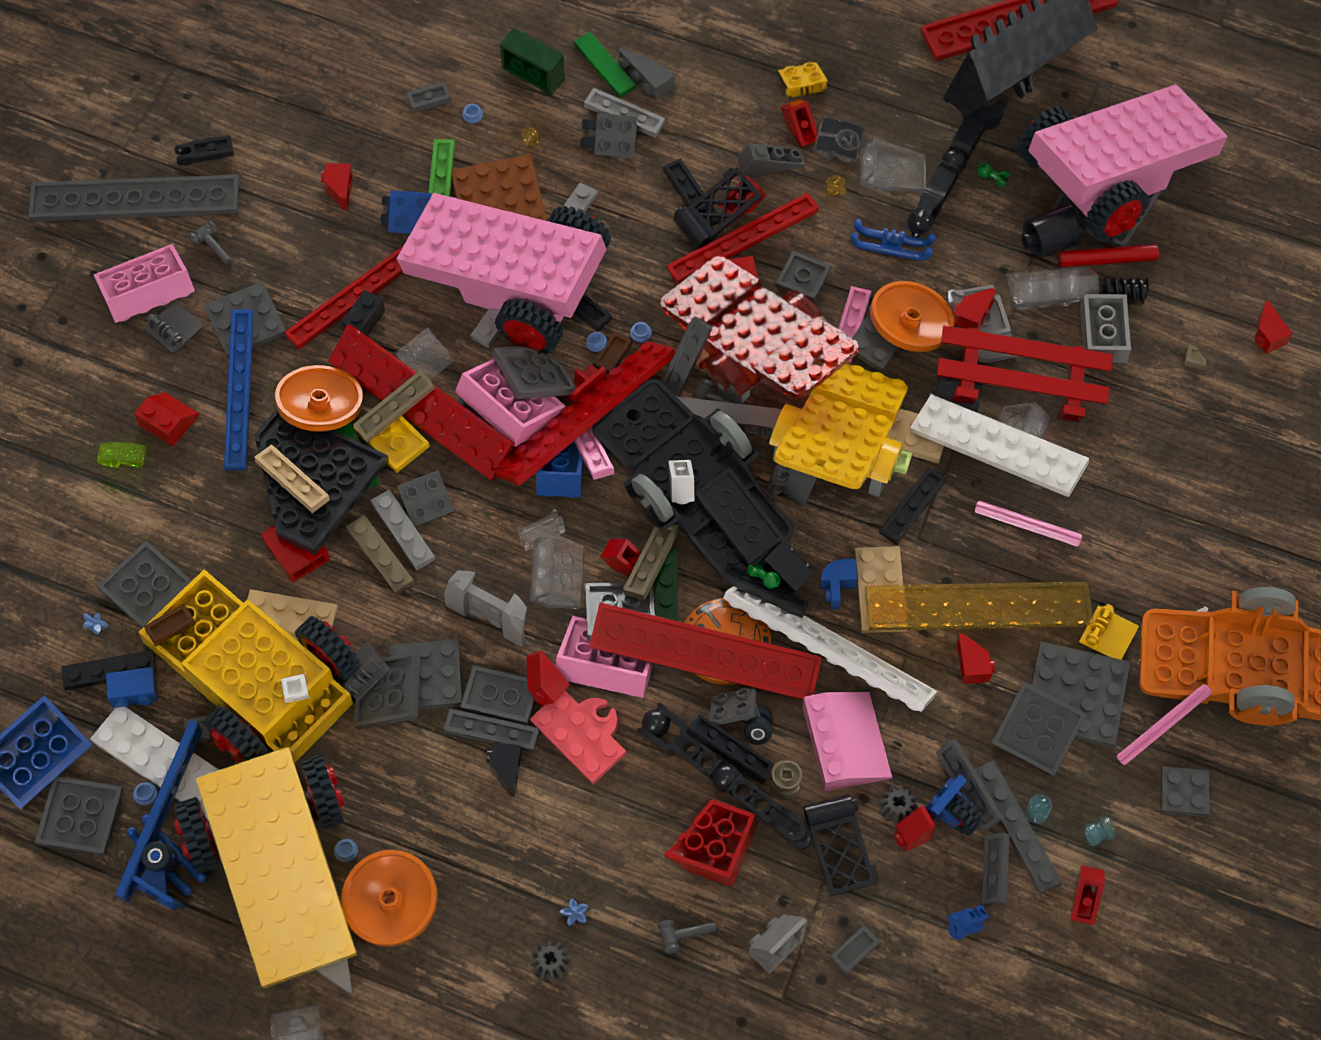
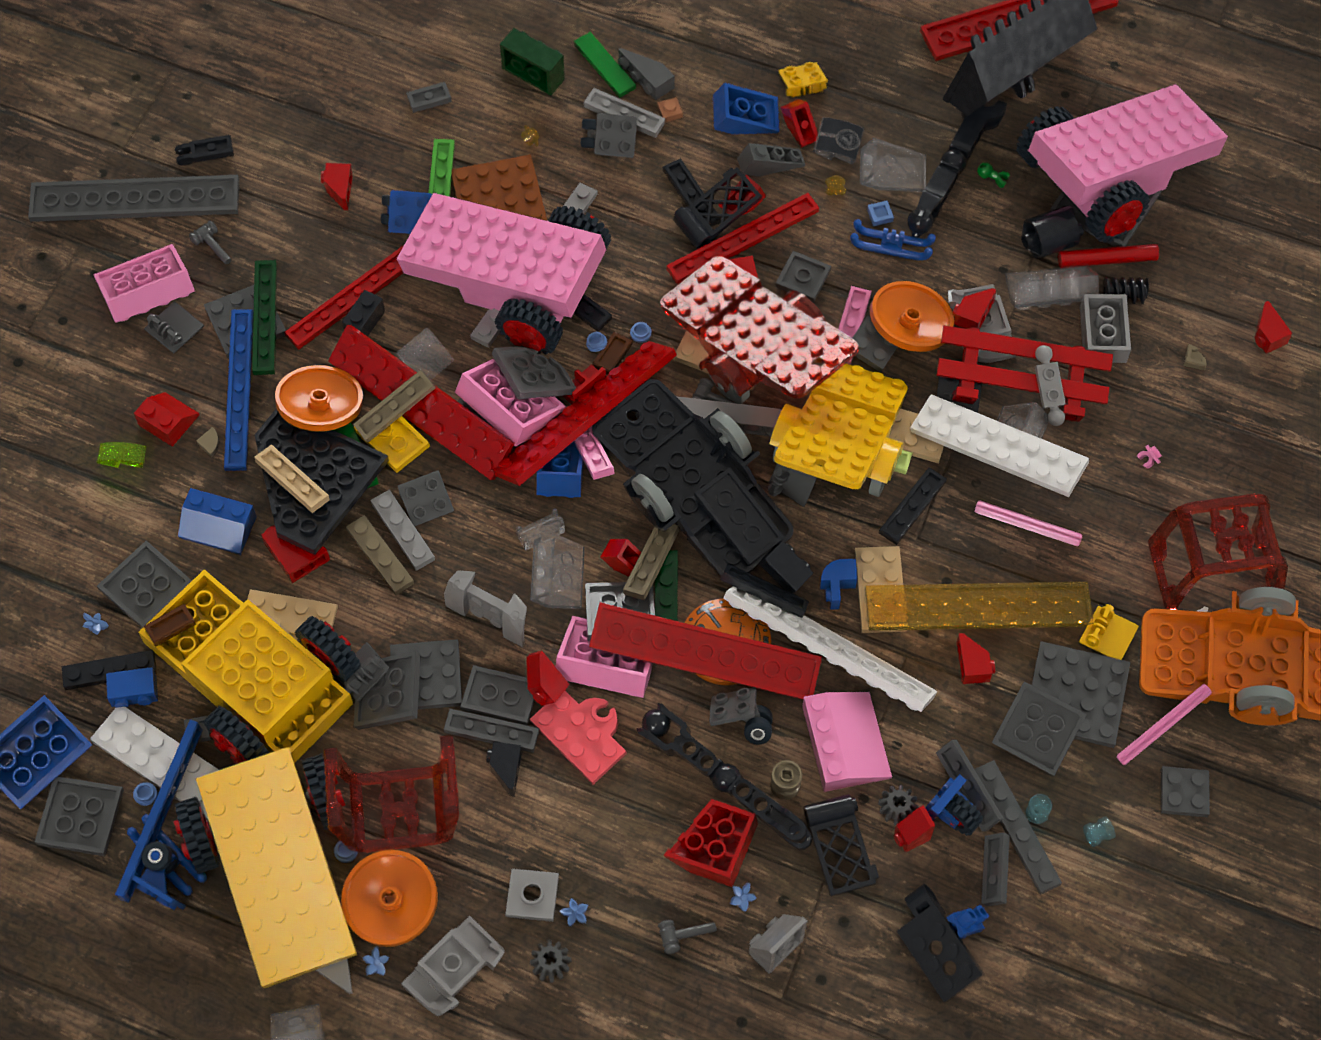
white tile [281,674,309,703] -> none
medium blue plate [462,104,483,124] -> none
dark grey plate [662,316,713,397] -> none
white slope [668,460,694,504] -> none
black tile [686,713,774,784] -> none
green arm [747,563,780,589] -> none
dark grey tile [829,925,881,976] -> none
red slope [1070,865,1105,925] -> none
none -> blue slope [178,488,257,555]
none -> dark tan tile [196,427,219,457]
none -> dark green plate [252,260,277,375]
none -> clear red windscreen [324,736,460,852]
none -> medium blue plant [362,947,390,975]
none -> light grey piece [401,916,505,1016]
none -> light grey piece [506,869,559,922]
none -> nougat plate [657,97,683,122]
none -> blue slope [713,83,779,134]
none -> medium blue plant [730,883,757,912]
none -> medium blue plate [867,201,894,227]
none -> black hinge [897,884,985,1002]
none -> light grey plate [1035,345,1066,426]
none -> bright pink plate [1137,445,1162,469]
none -> clear red windscreen [1148,494,1288,610]

